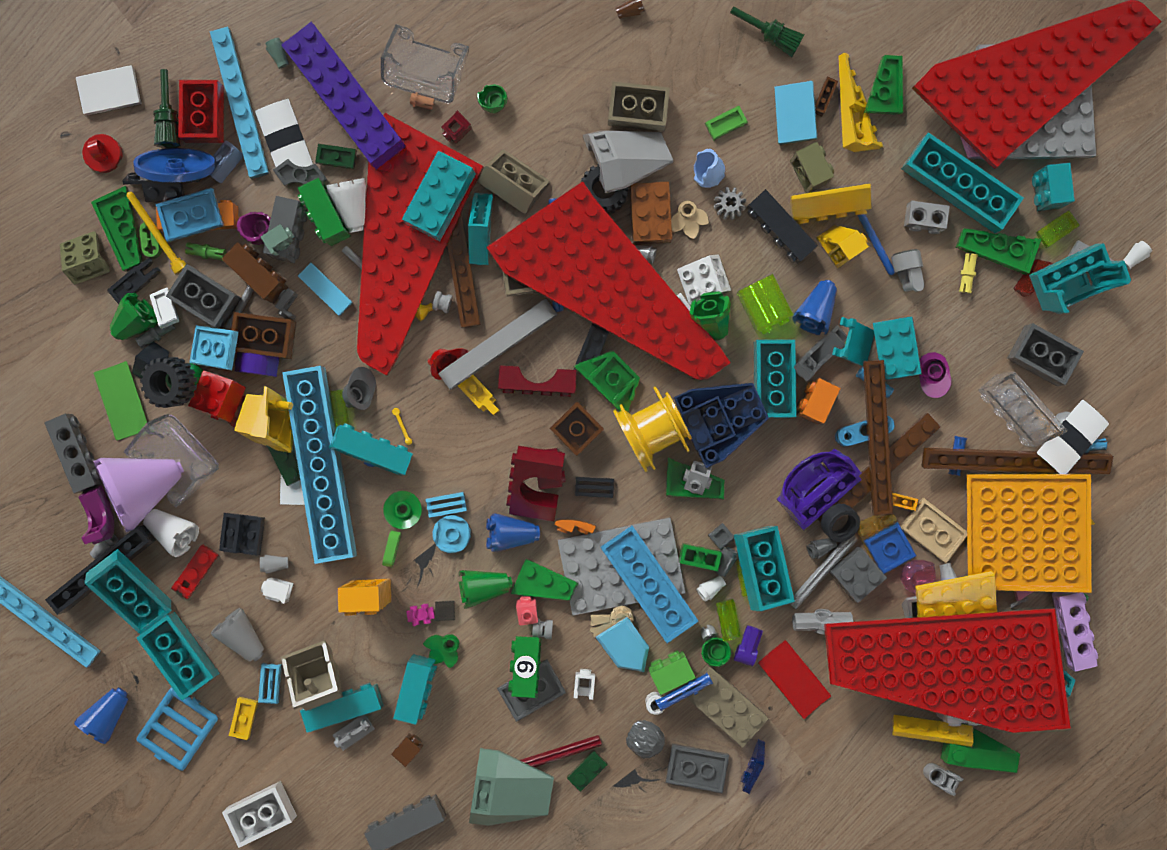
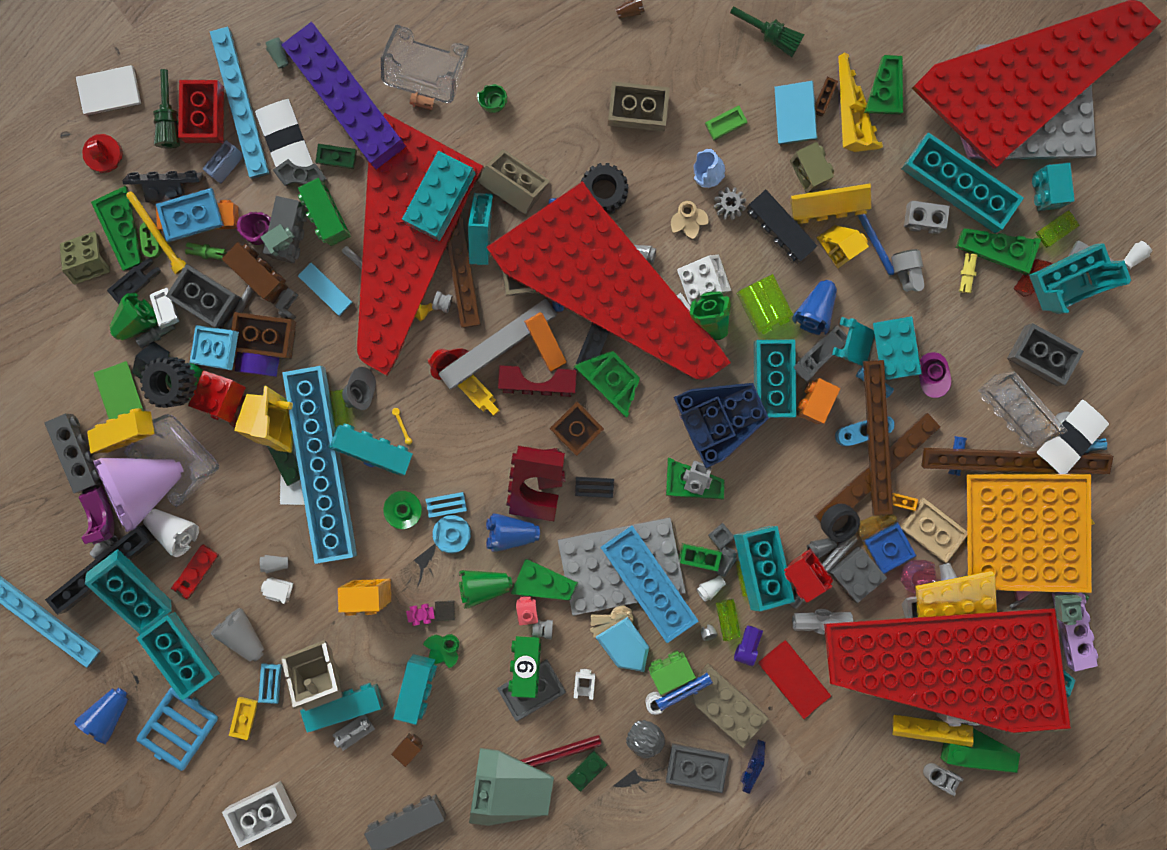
blue dish [133,148,215,182] -> none
black slope [219,513,265,556] -> none
white cone [326,178,366,233] -> none
bright green beam [382,530,401,568] -> none
dark red window [441,110,472,144] -> none
orange slope [554,519,596,535] -> none
light grey wedge [583,131,673,193] -> none
yellow wheel [613,386,692,472] -> none
dark orange brick [630,182,672,245] -> none
green hair [701,637,731,667] -> none
dark purple piece [777,449,861,530] -> none
none -> yellow brick [87,408,155,454]
none -> orange tile [524,312,566,372]
none -> red brick [784,549,833,603]
none -> sand green brick [1054,593,1082,625]

